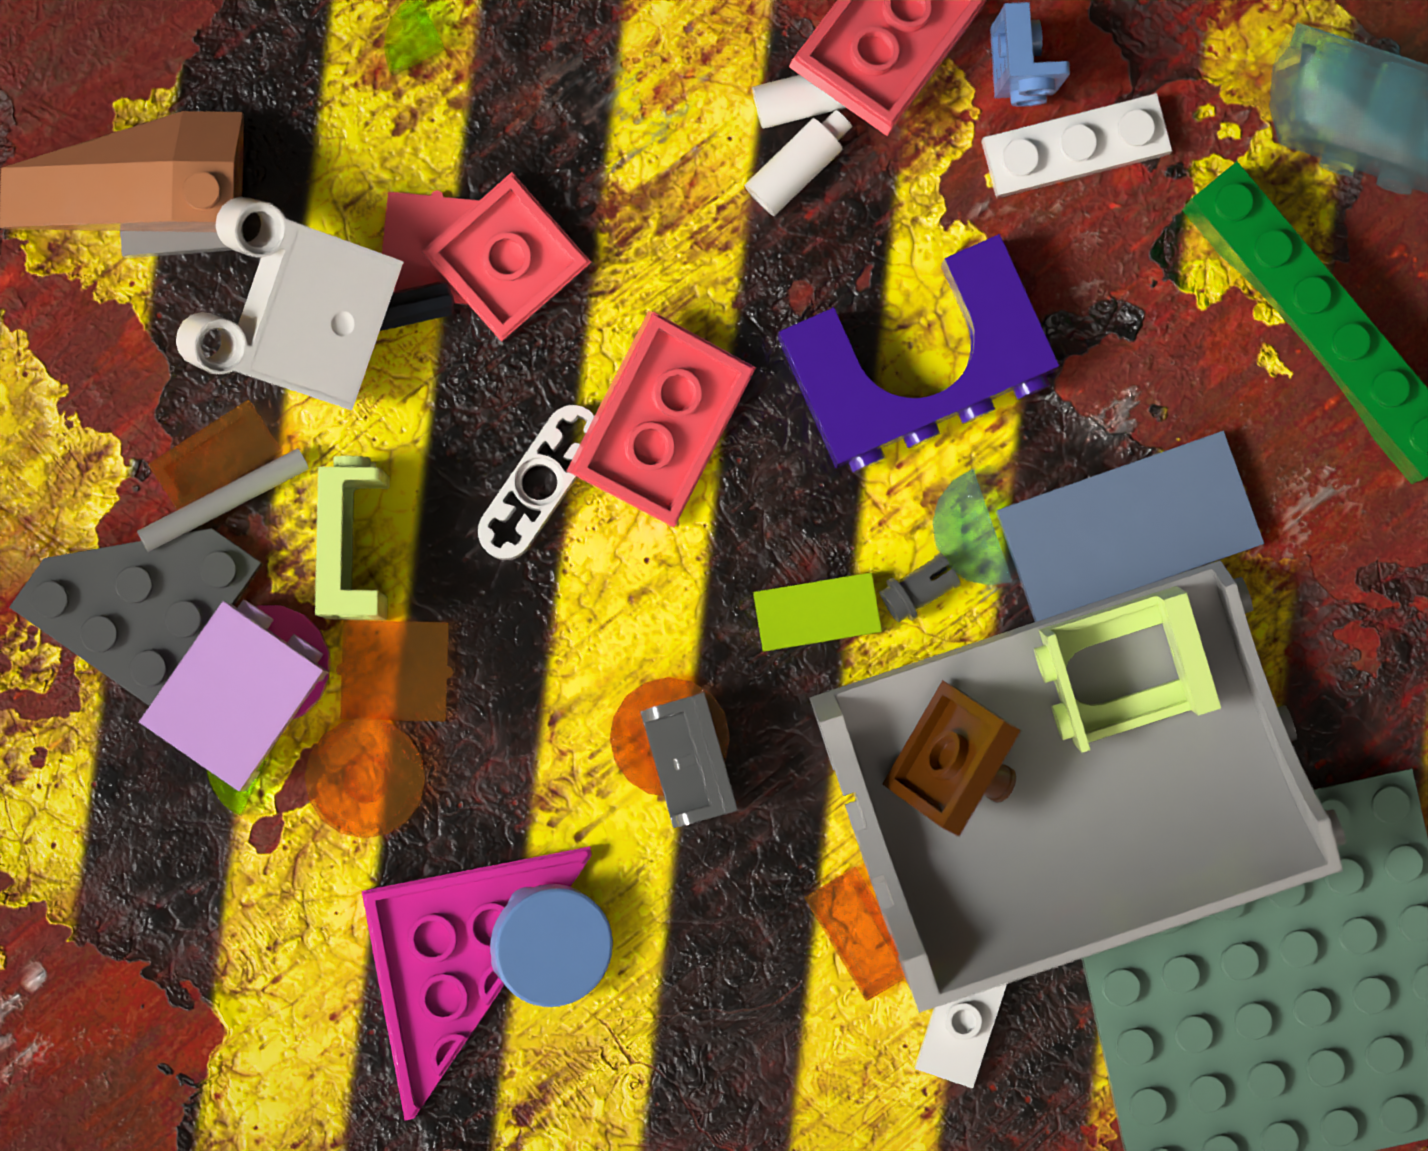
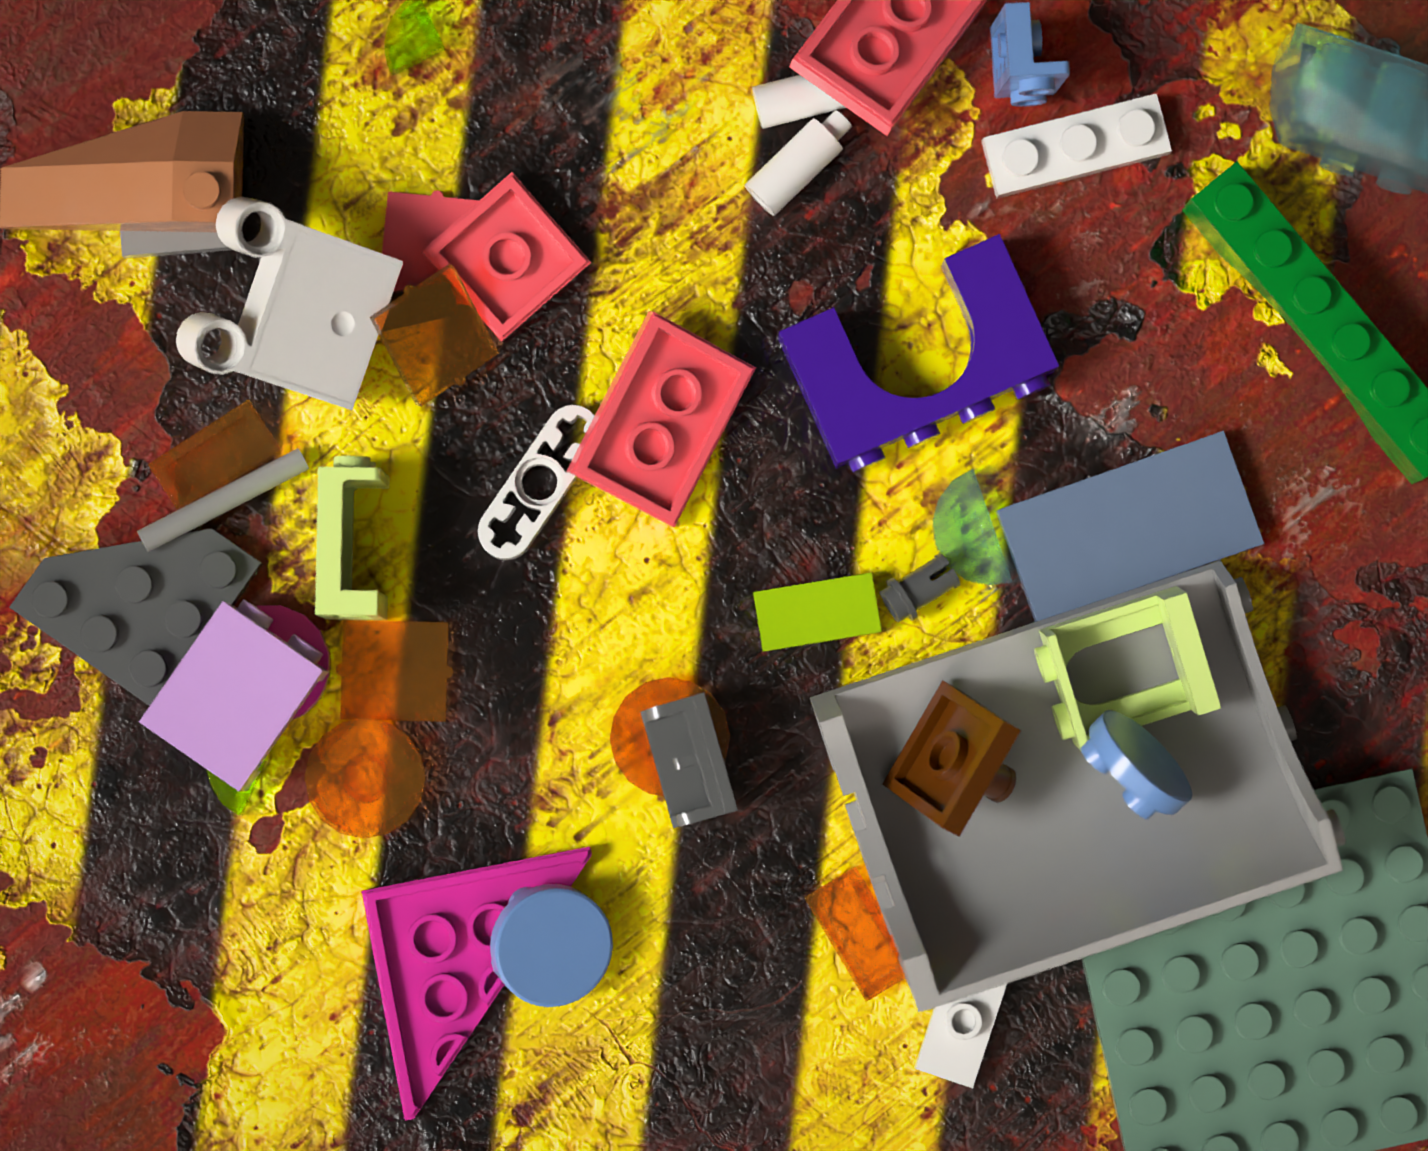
none -> clear orange piece [369,264,499,407]
none -> medium blue tile [1081,710,1193,819]

